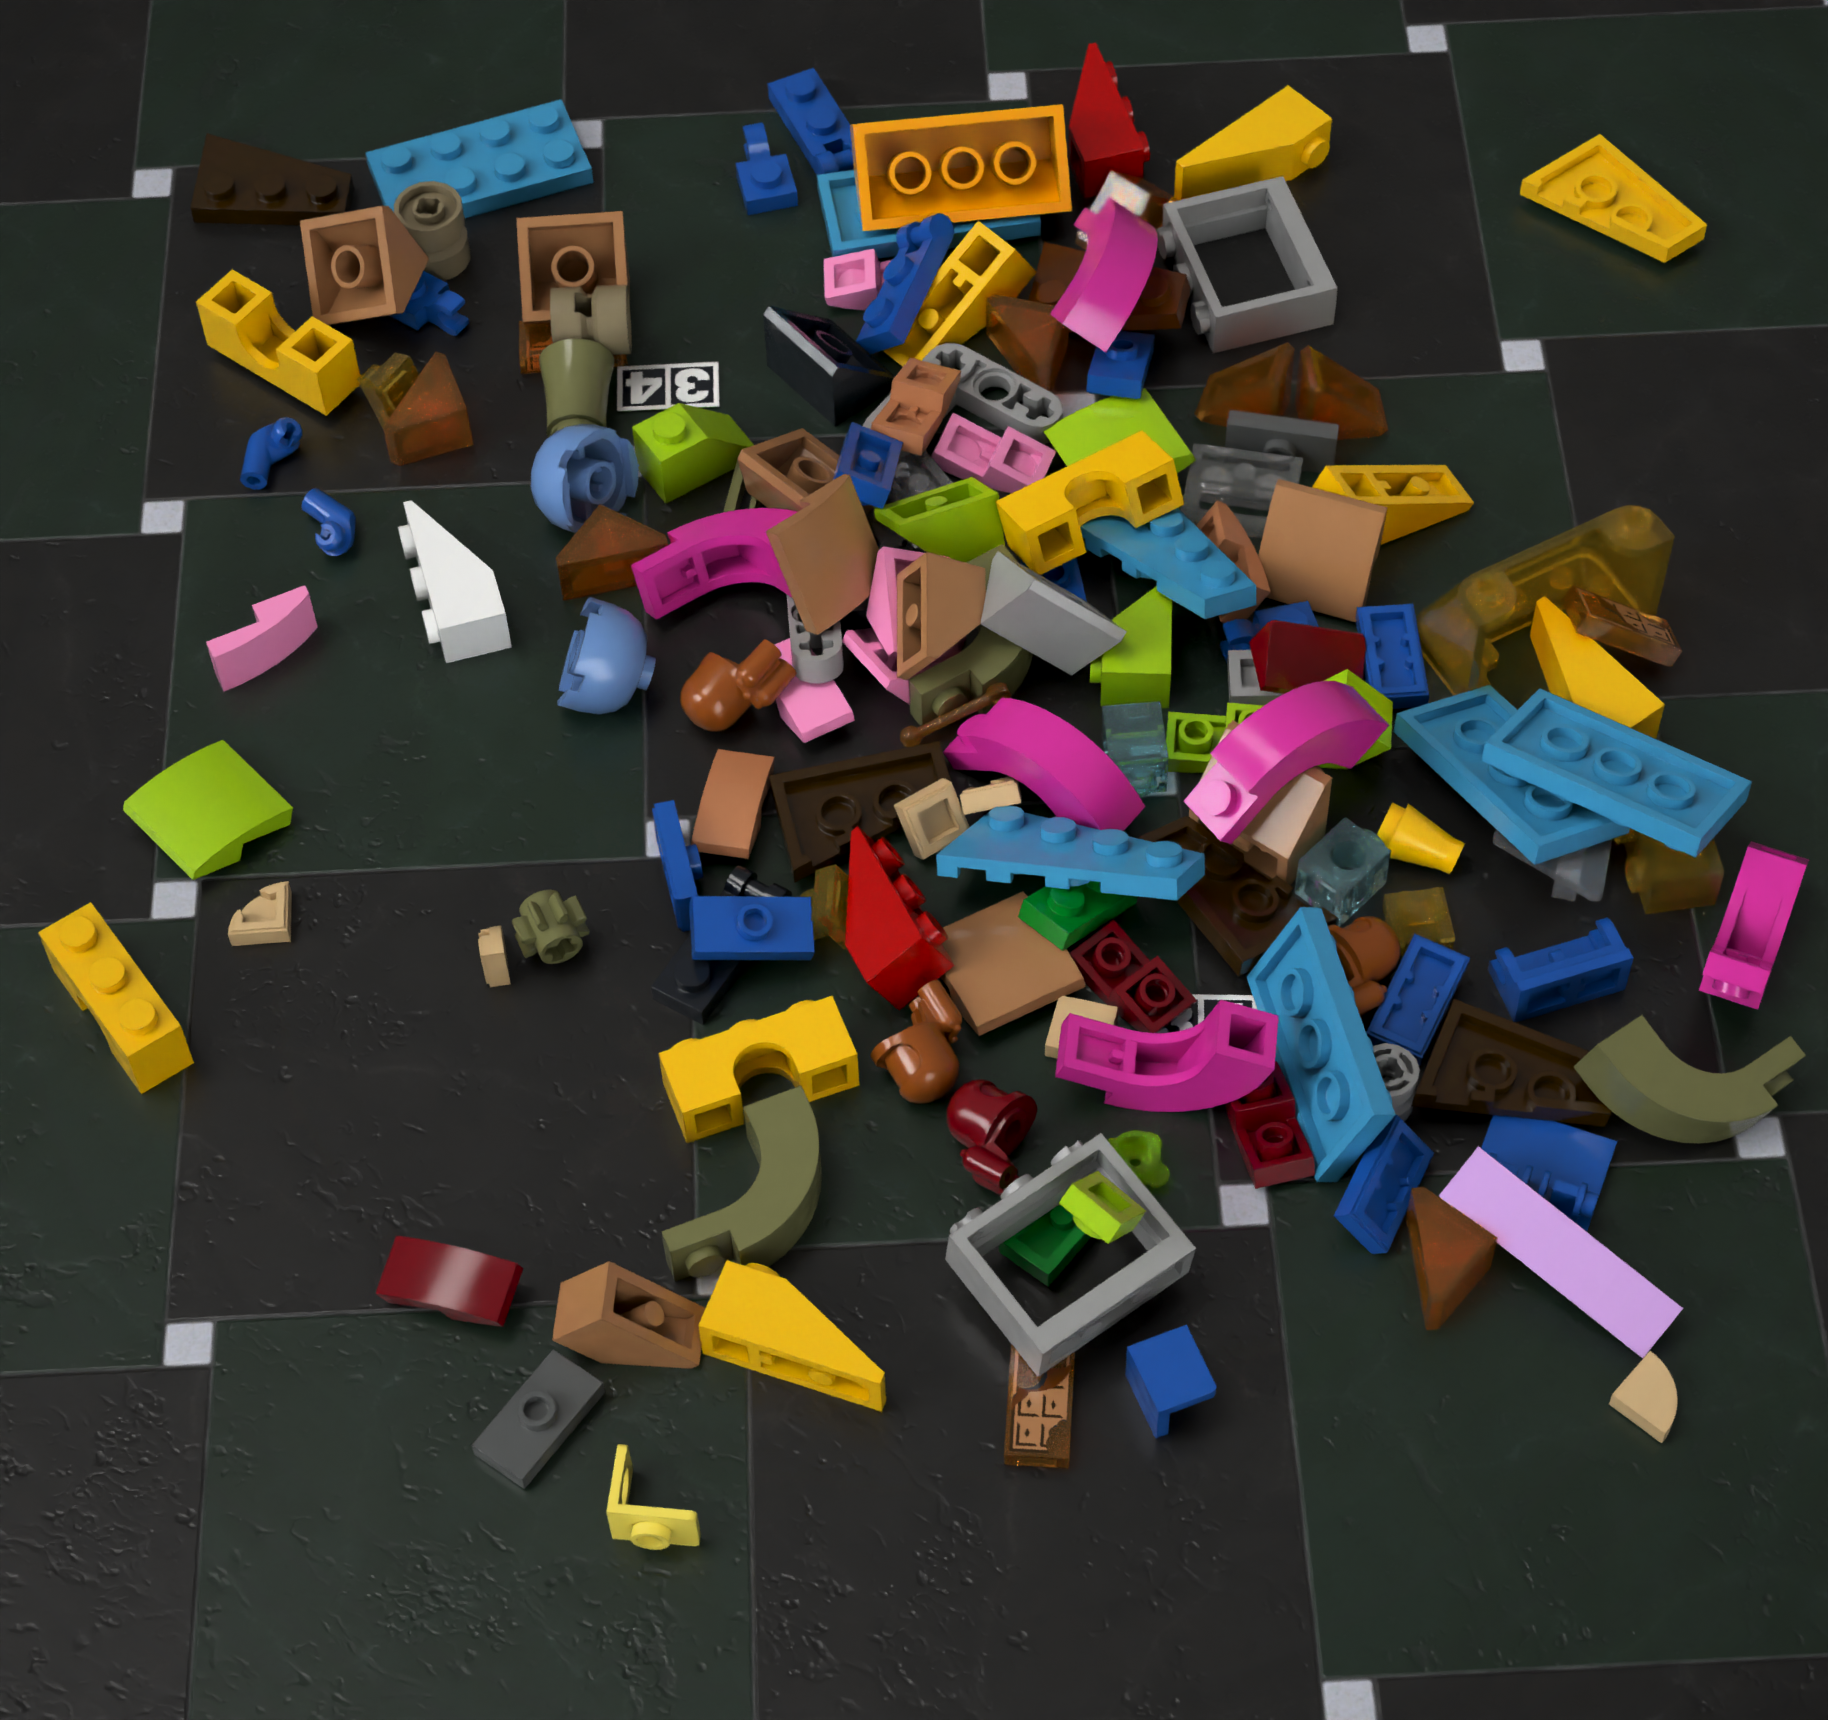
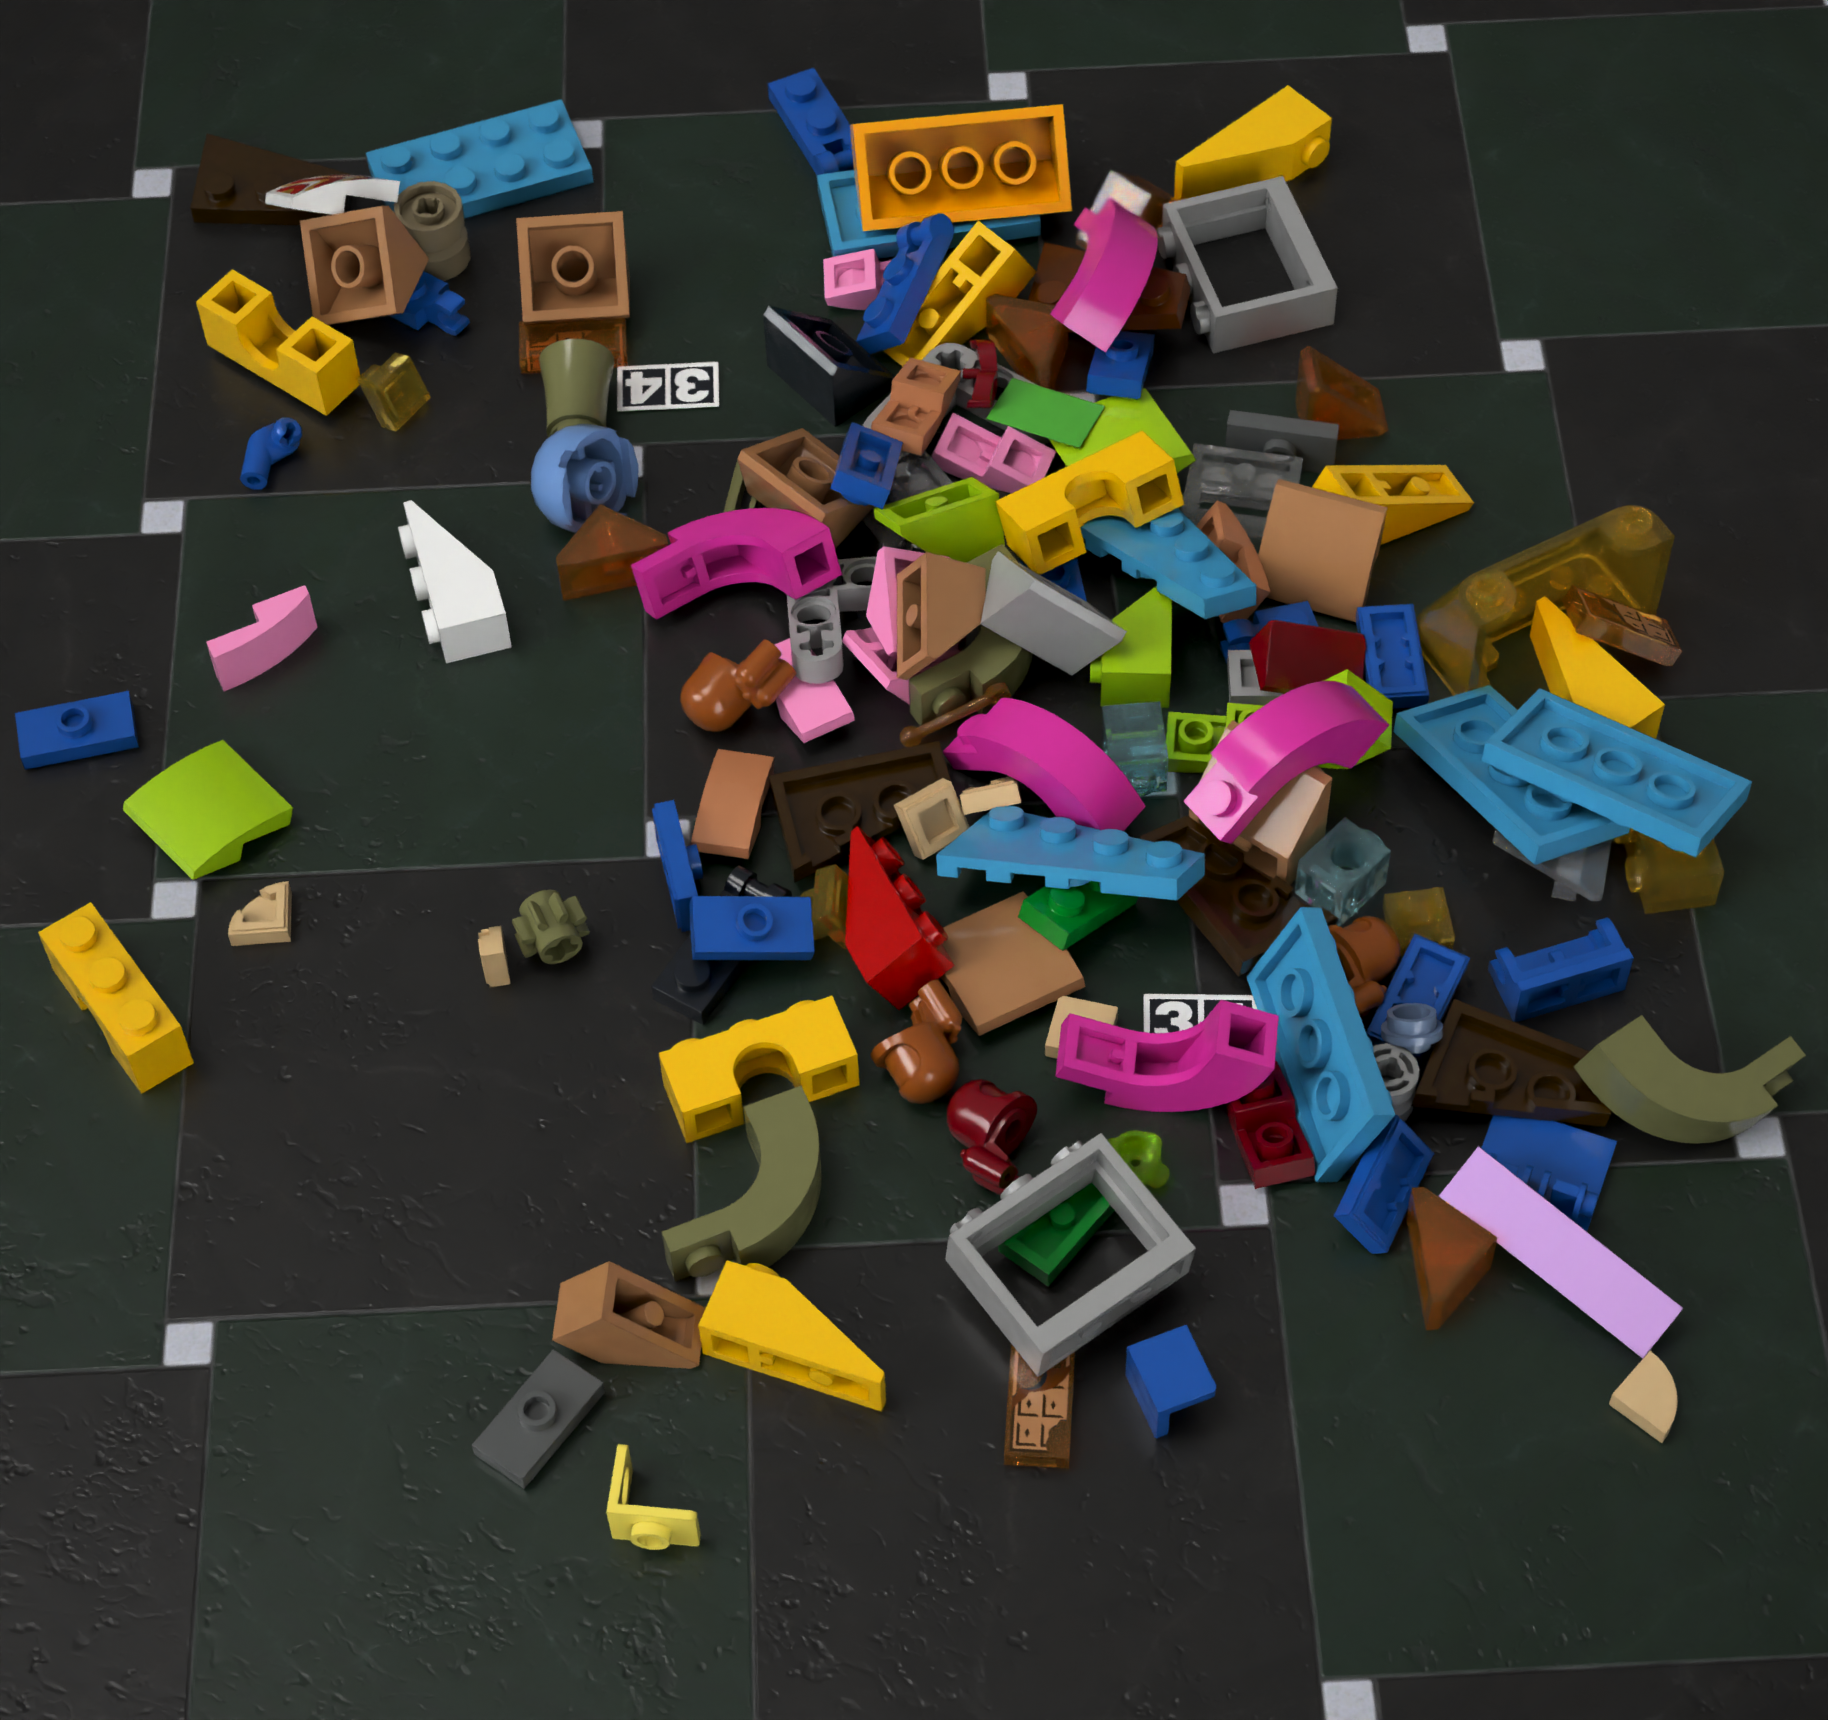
blue arm [301,488,356,556] -> none
dark red slope [375,1235,523,1327] -> none
clear orange slope [383,352,473,466] -> none
dark tan wheel [550,284,632,355] -> none
medium blue cylinder [557,597,656,714] -> none
lime slope [632,403,754,504] -> none
blue plate [736,122,798,215] -> none
medium nougat slope [766,474,879,635] -> none
lime plate [1059,1171,1146,1244] -> none
red slope [1068,42,1150,199] -> none
dark red slope [1069,920,1197,1033] -> none
clear orange slope [1194,342,1295,427] -> none
yellow cone [1372,802,1465,875] -> none
yellow wing [1520,134,1707,263] -> none
dark pink arch [1699,841,1809,1010] -> none
none -> blue plate [15,691,139,770]
none -> white slope [265,175,400,215]
none -> dark red piece [963,339,998,408]
none -> bright green sticker [986,378,1105,448]
none -> sand blue plate [1381,1003,1443,1054]

